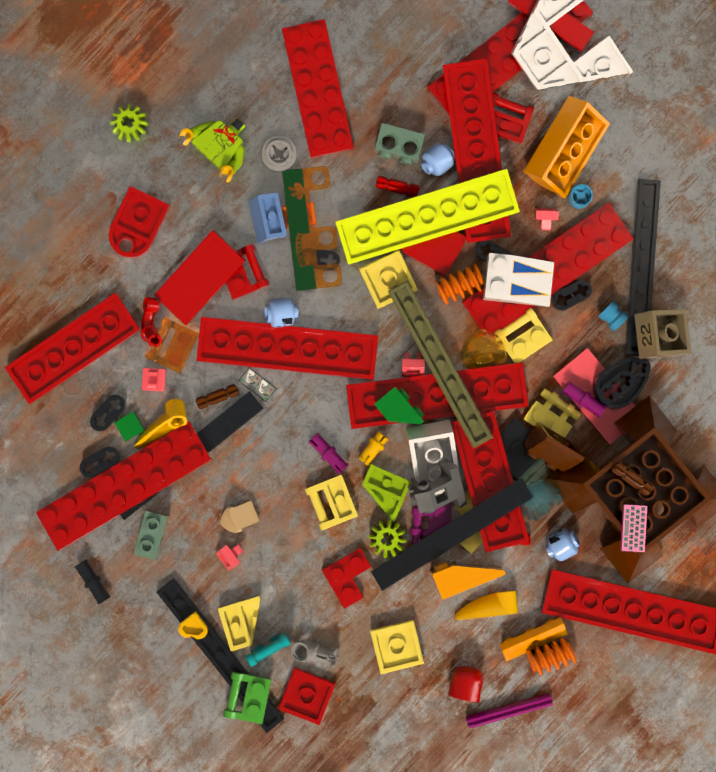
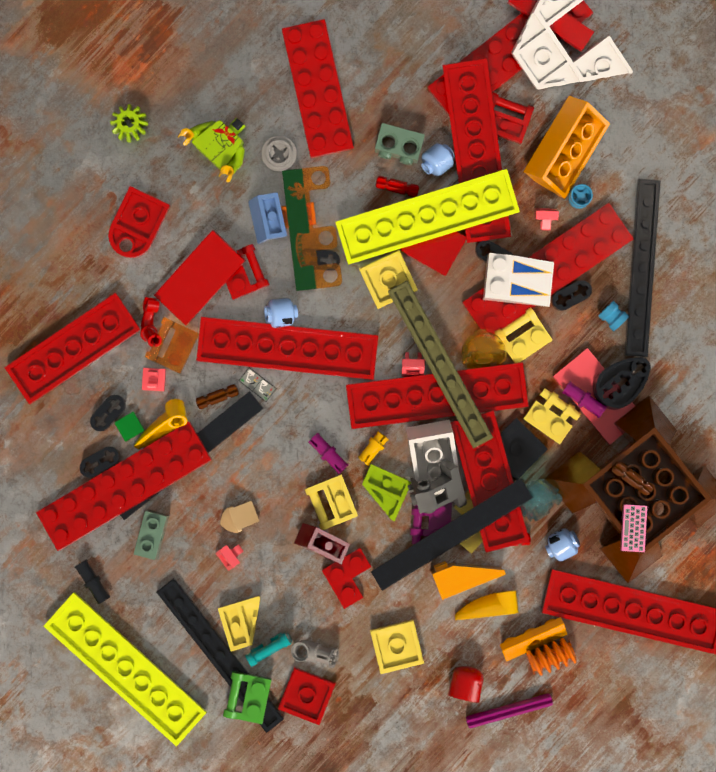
yellow tile [178,611,208,639] -> none
lime gear [368,519,406,558] -> none
green slope [374,387,424,425] -> none
orange piece [434,264,484,305] -> none
reddish brown slope [523,422,585,472] -> none
dark tan brick [634,309,691,359] -> none
none -> neon yellow plate [44,592,207,747]
none -> dark red slope [294,523,350,564]

